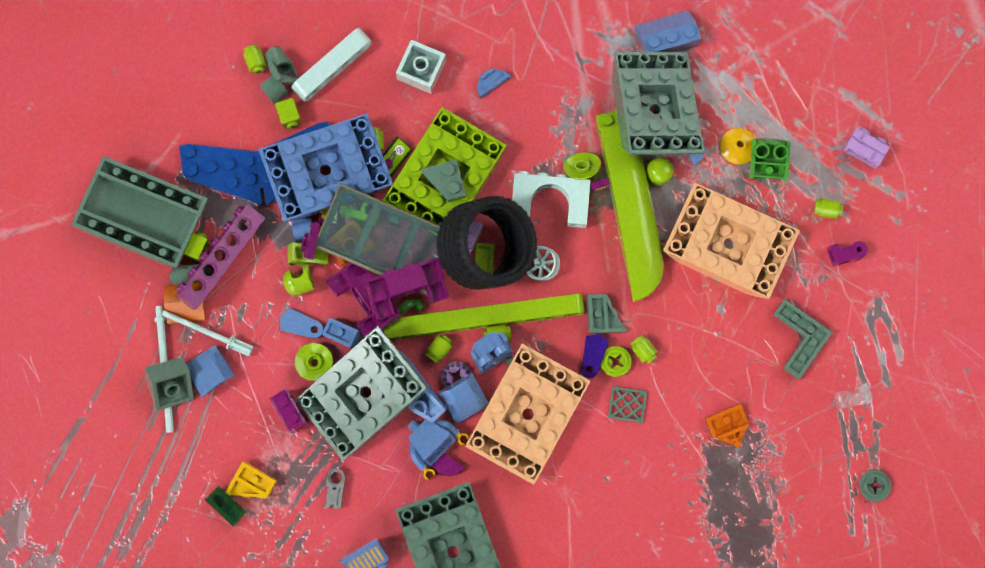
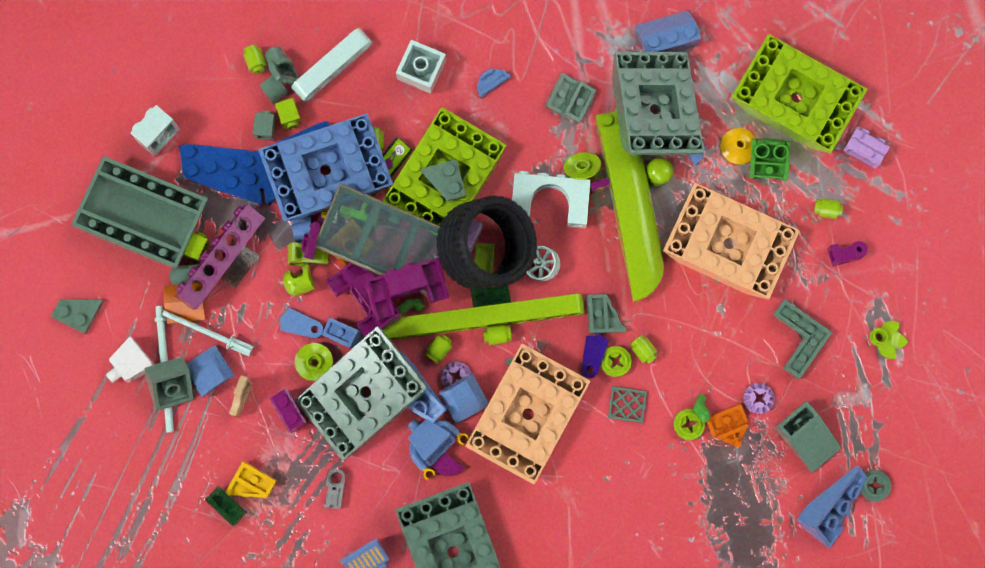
medium blue slope [471,332,513,375] -> none
none -> sand green wing [51,299,104,334]
none -> white torso [106,337,154,383]
none -> light aqua brick [131,105,180,157]
none -> clear smoke slope [221,246,259,289]
none -> tan tile [229,375,253,418]
none -> sand green brick [253,111,276,141]
none -> clear green slope [471,285,511,308]
none -> sand green slope [544,73,596,123]
none -> lime gear [674,409,705,440]
none -> bright green arm [693,394,711,422]
none -> lime slope [731,34,868,153]
none -> lavender gear [743,383,775,414]
none -> sand green slope [774,401,841,473]
none -> medium blue wedge [797,466,867,549]
none -> lime plate [869,321,908,359]

